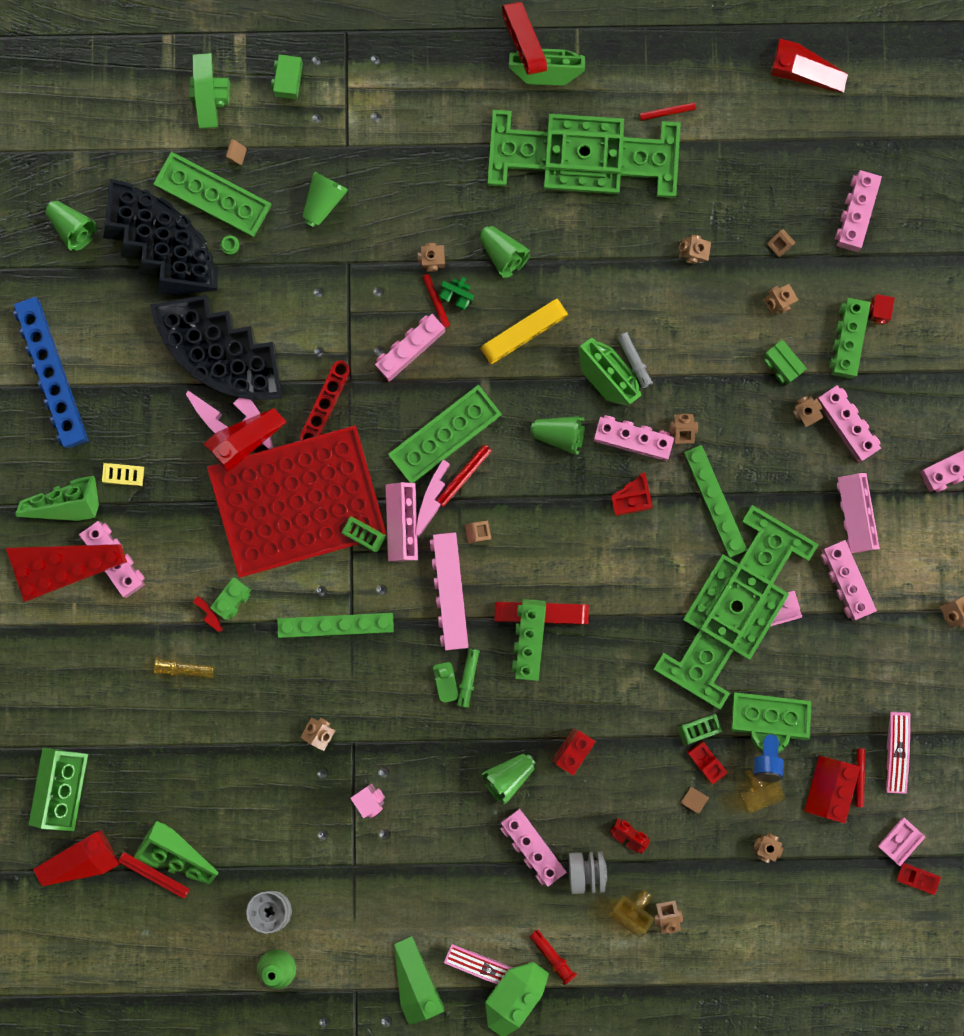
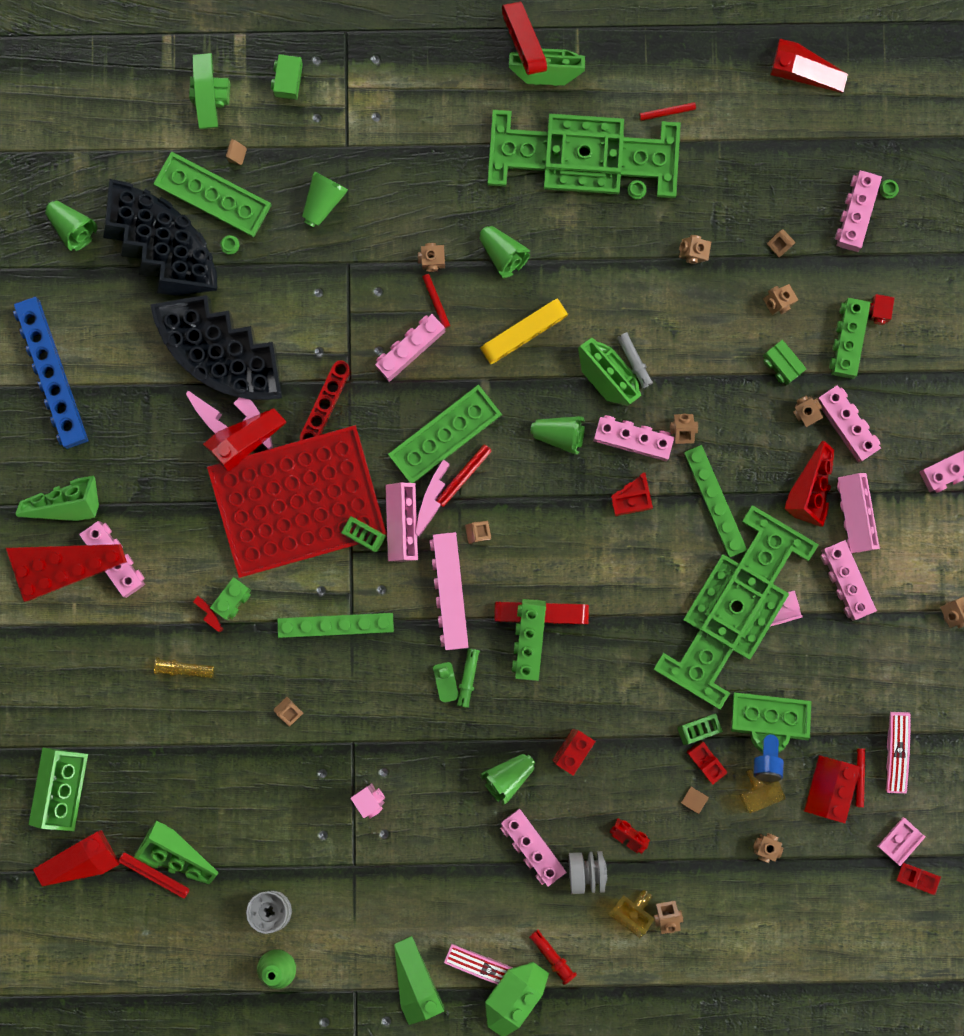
light yellow slope [102,463,144,486] -> none
medium nougat brick [300,717,335,751] -> none
green hips [439,277,474,311] -> none
none -> medium nougat slope [274,697,303,727]
none -> bright green plate [627,180,646,199]
none -> red wedge [785,441,834,527]
none -> bright green plate [879,180,899,199]

